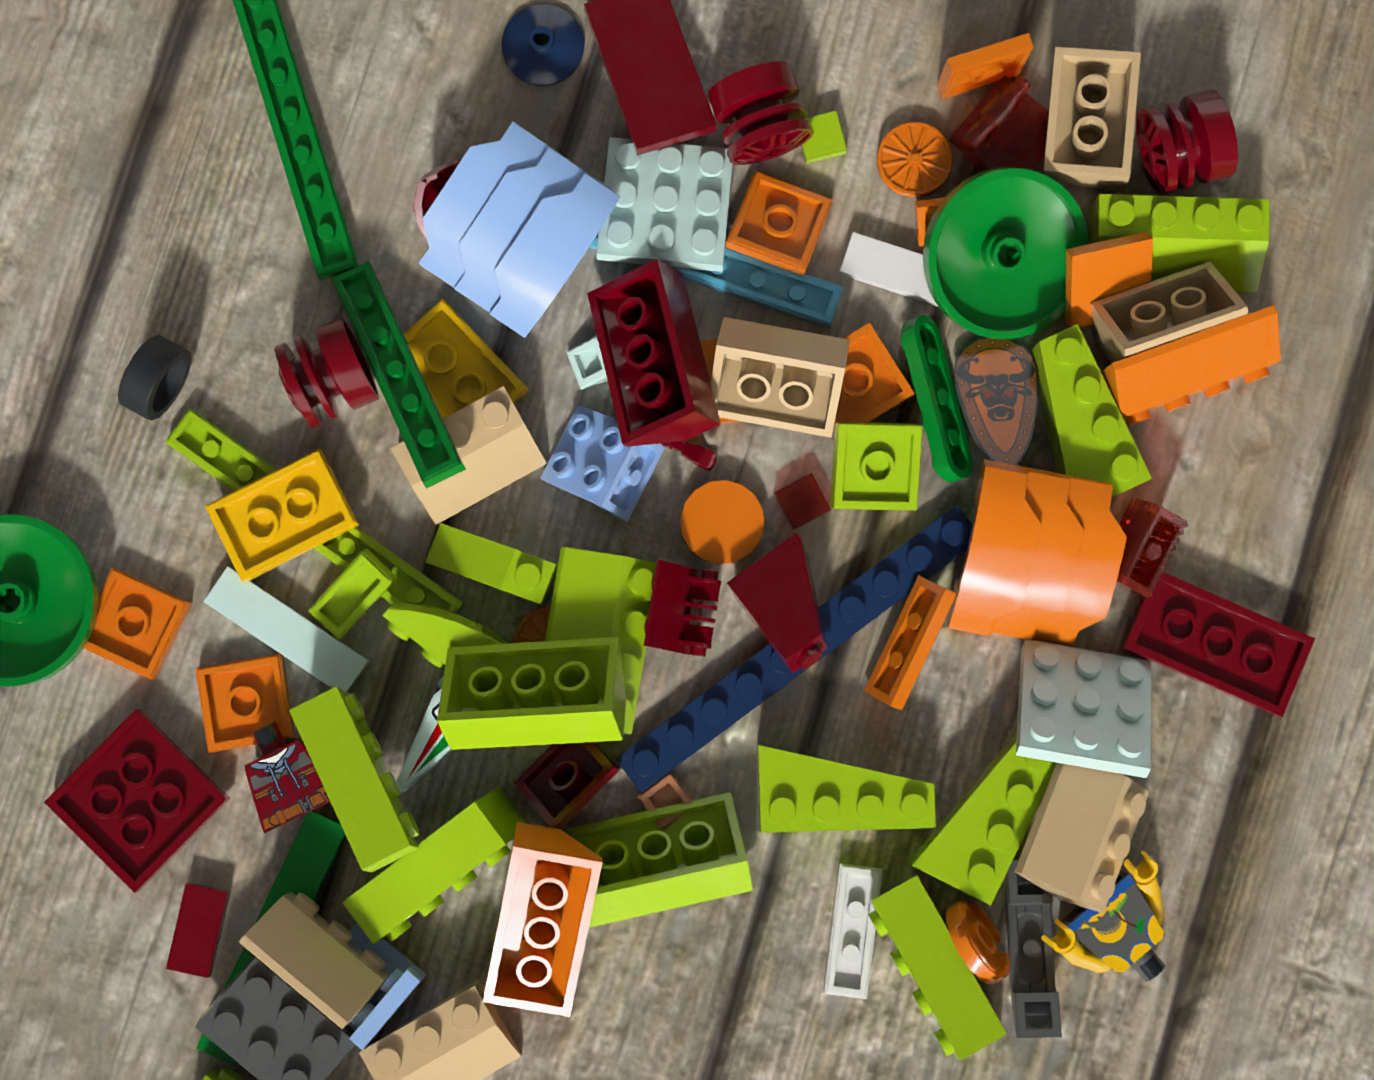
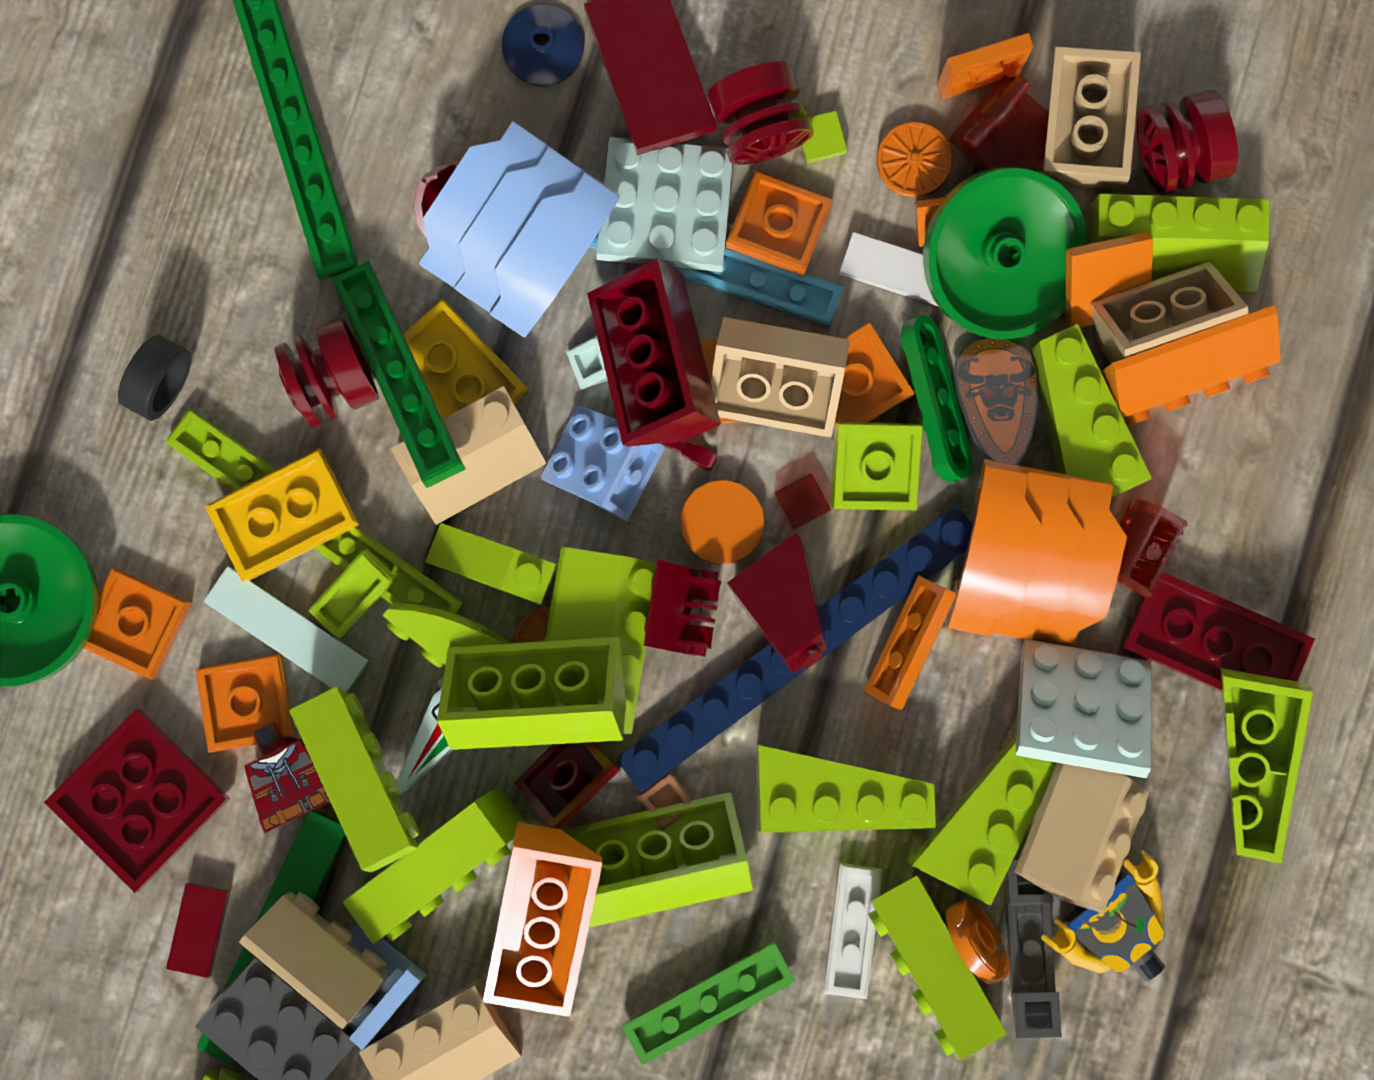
none -> bright green plate [622,941,796,1065]
none -> lime wedge [1220,668,1313,863]

